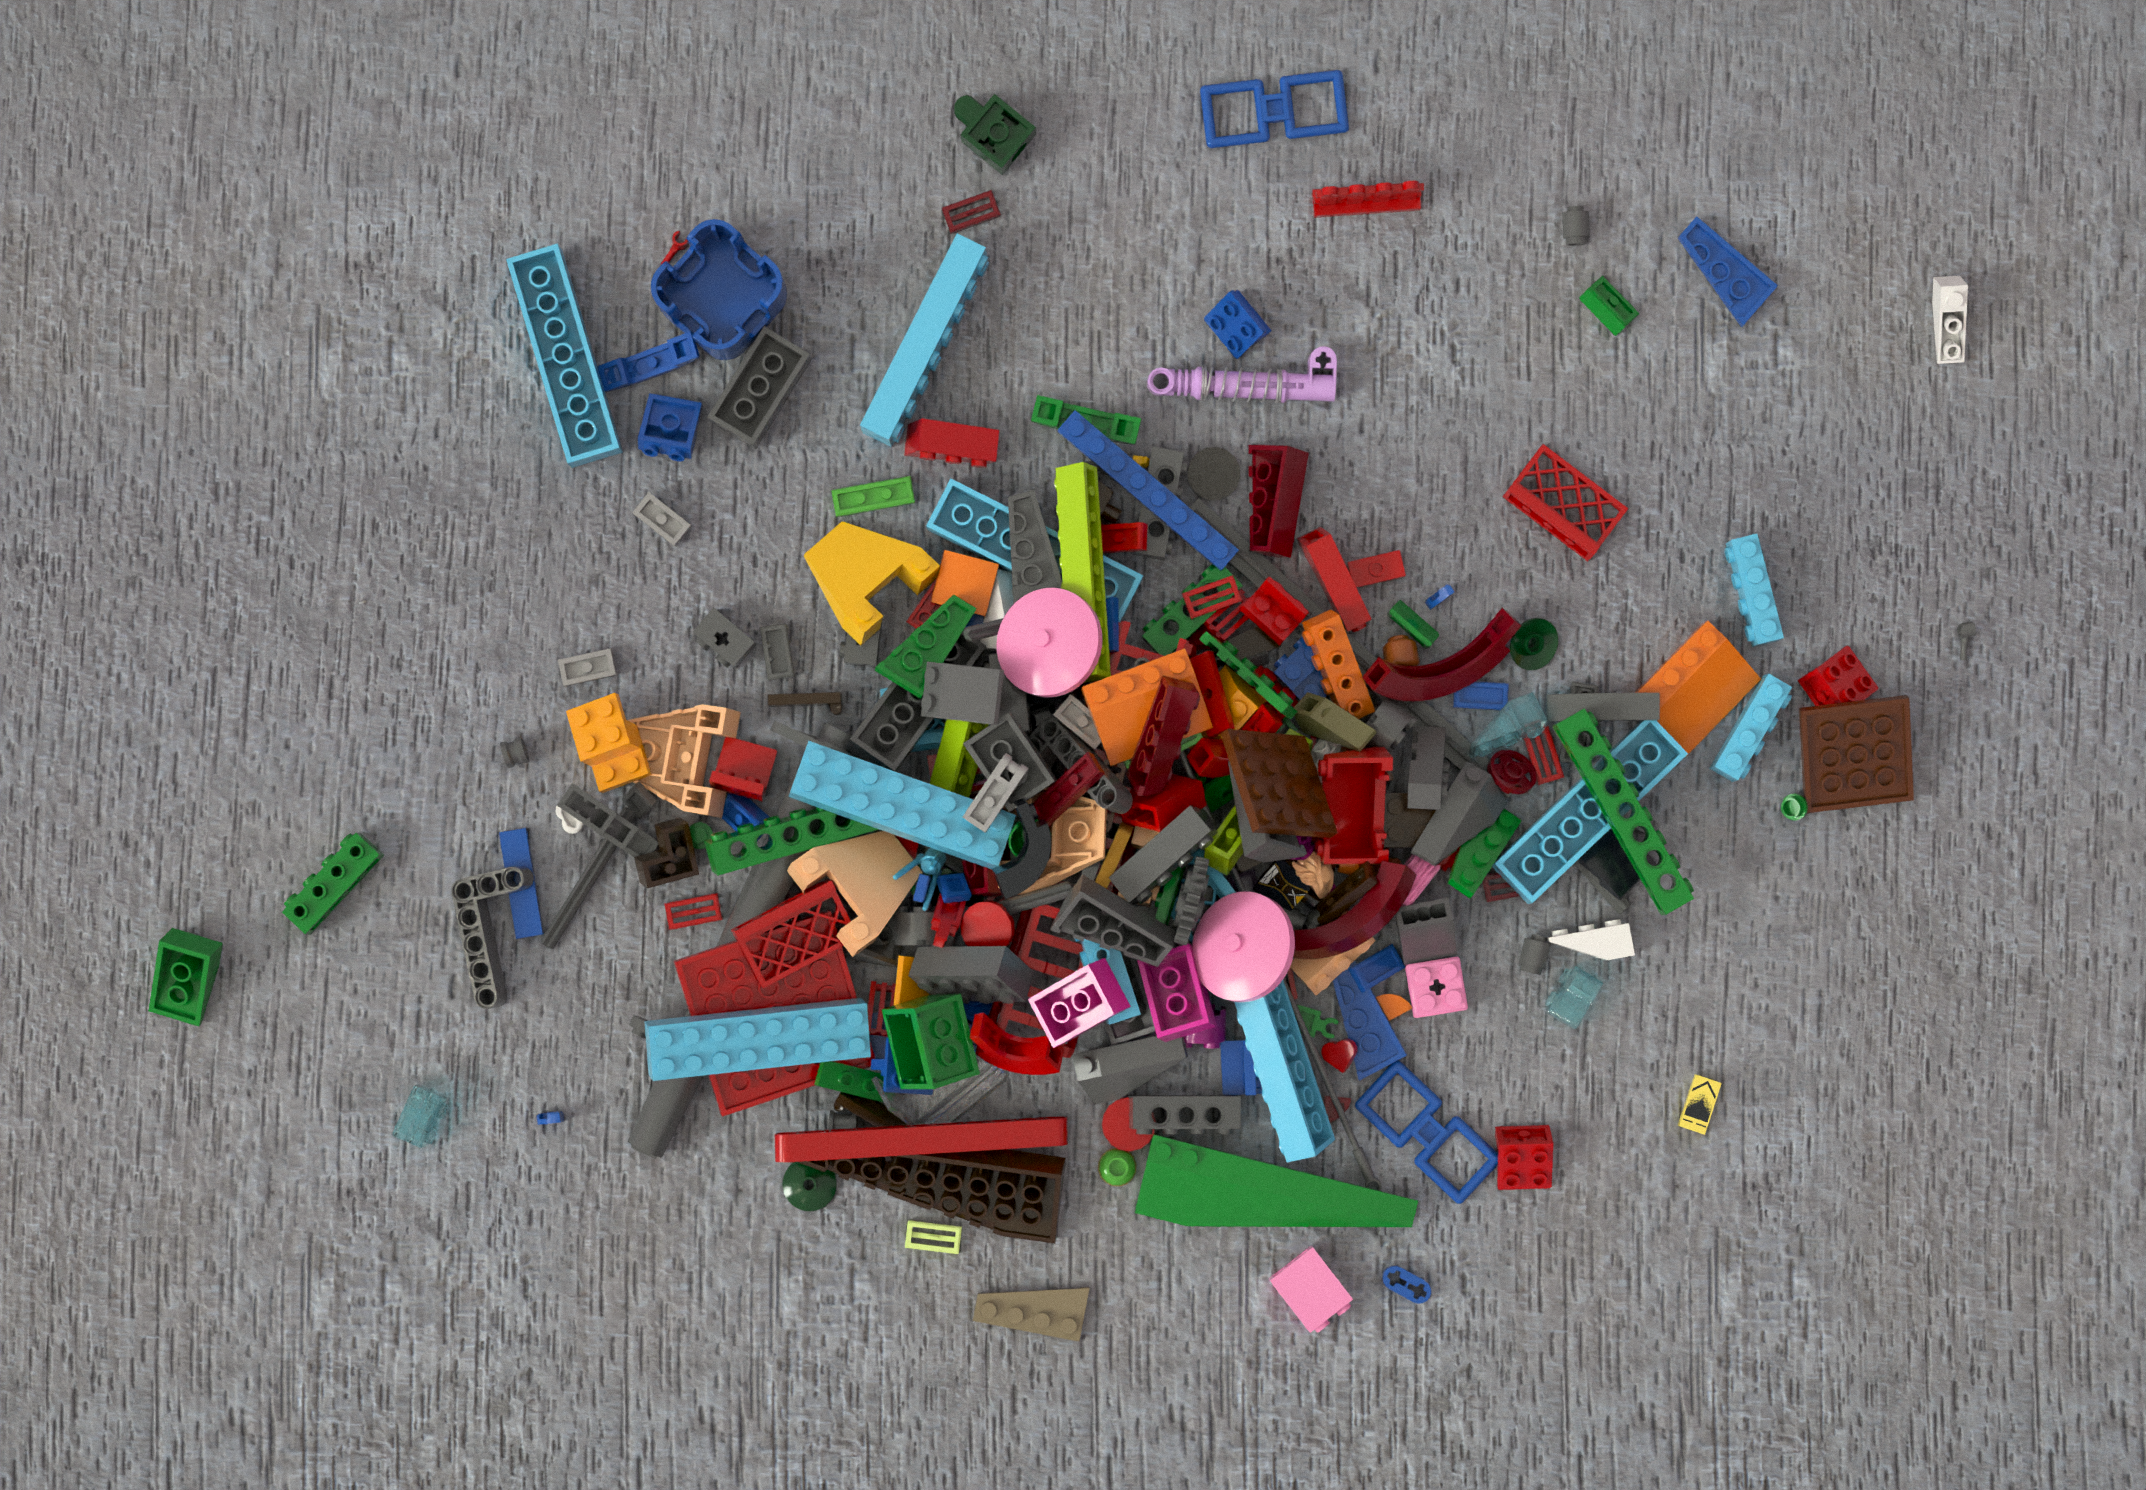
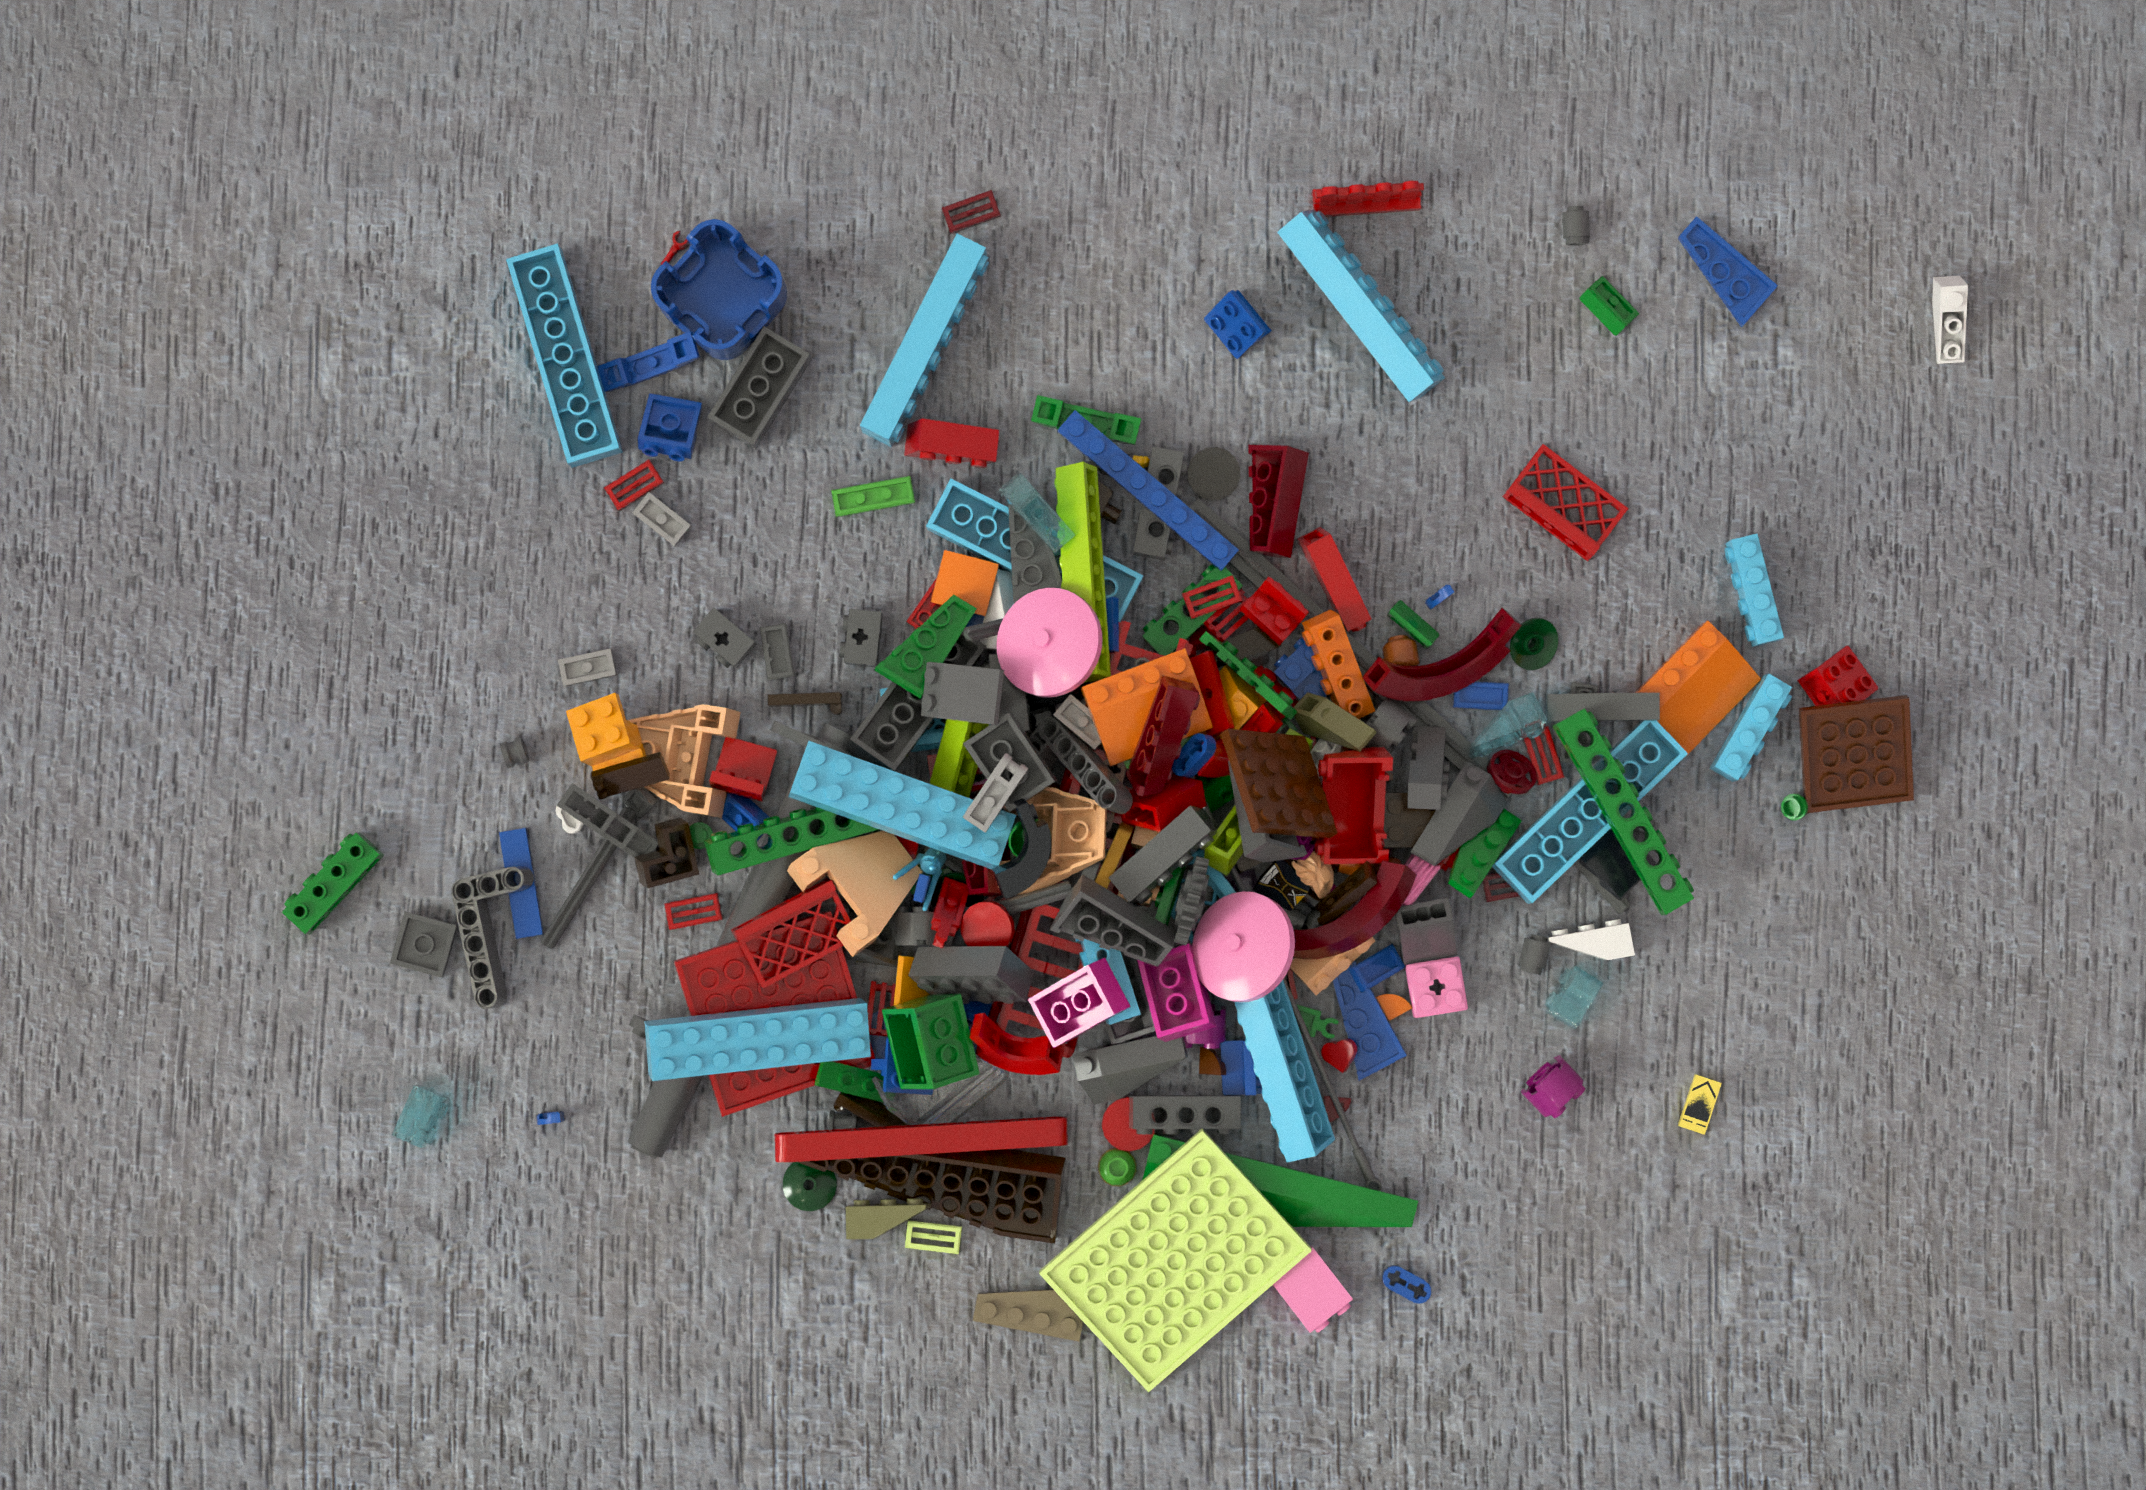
green slope [148,928,223,1026] -> none
yellow wedge [804,521,940,645] -> none
blue tile [936,873,972,903] -> none
dark green brick [954,94,1036,175] -> none
dark red tile [1033,752,1105,827] -> none
red hinge [1101,522,1148,554] -> none
lavender piece [1147,346,1337,404] -> none
blue bar [1200,70,1349,148] -> none
red plate [1347,550,1406,588] -> none
blue bar [1355,1060,1498,1204] -> none
red bracket [1495,1125,1554,1190] -> none
dark grey hand [1957,622,1976,660] -> none
none -> dark grey plate [390,911,458,978]
none -> dark brown hinge [591,752,670,799]
none -> red tile [604,460,664,511]
none -> olive slope [845,1198,931,1239]
none -> clear light blue slope [998,473,1075,553]
none -> yellowish green plate [1039,1129,1312,1392]
none -> blue beam [1172,733,1216,778]
none -> reddish brown tile [1199,1047,1226,1075]
none -> medium azure brick [1277,209,1445,402]
none -> magenta brick [1521,1055,1586,1119]

